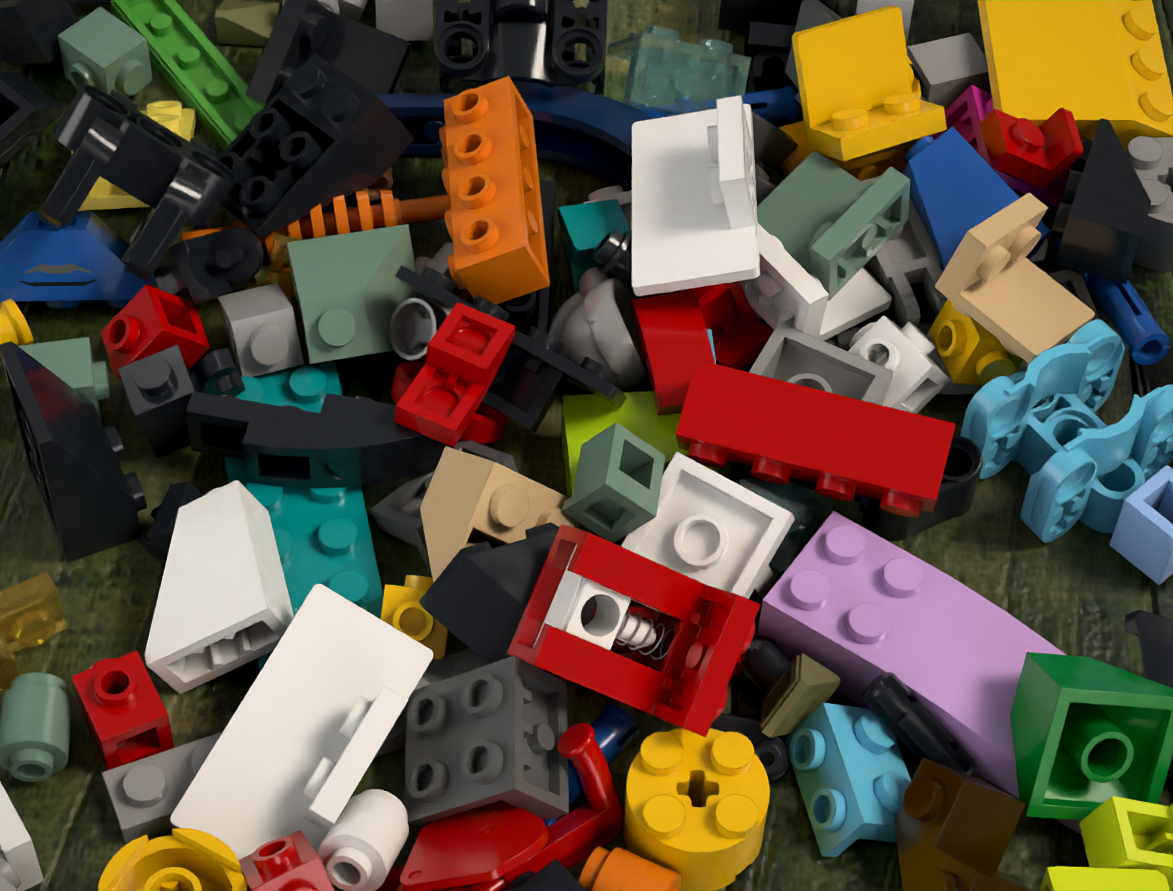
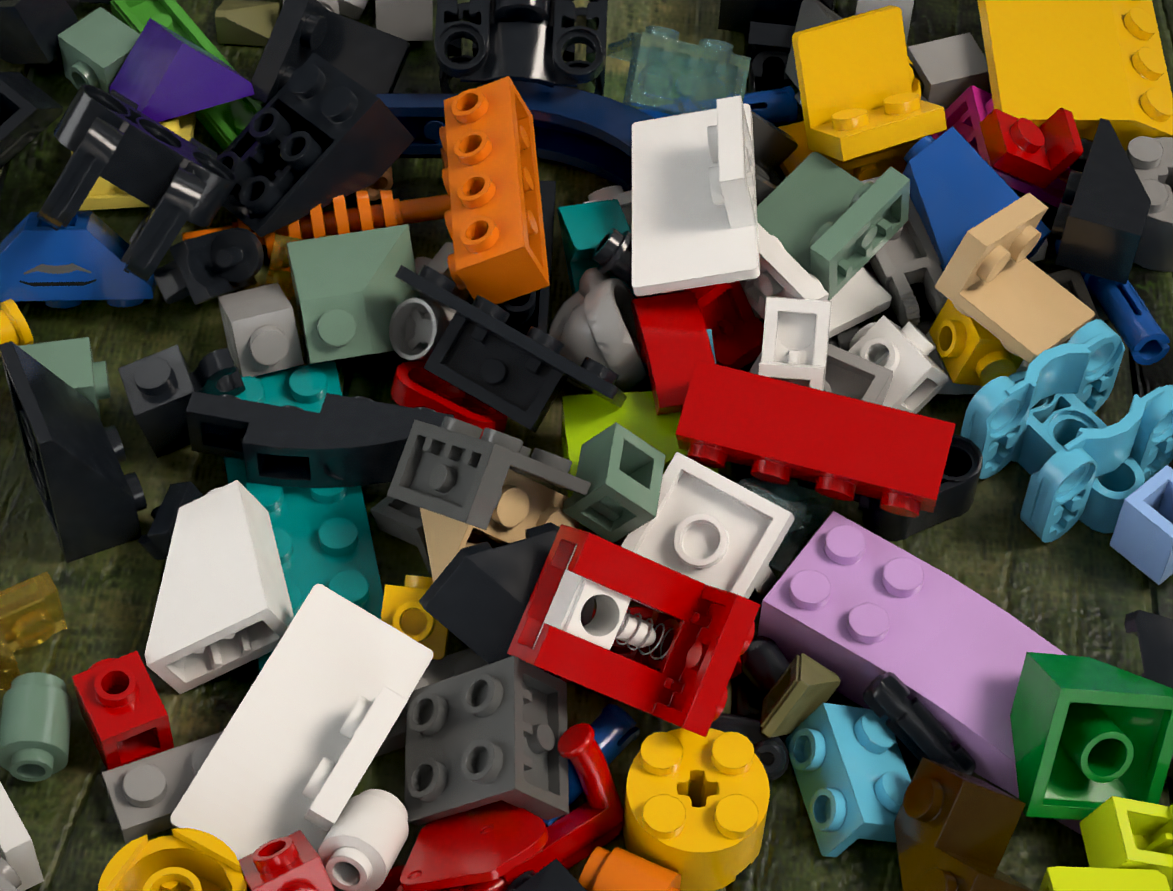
red brick [100,284,210,381] -> none
red slope [395,302,516,448] -> none
none -> dark purple slope [109,18,254,122]
none -> dark grey bracket [387,416,591,530]
none -> white slope [758,296,832,391]

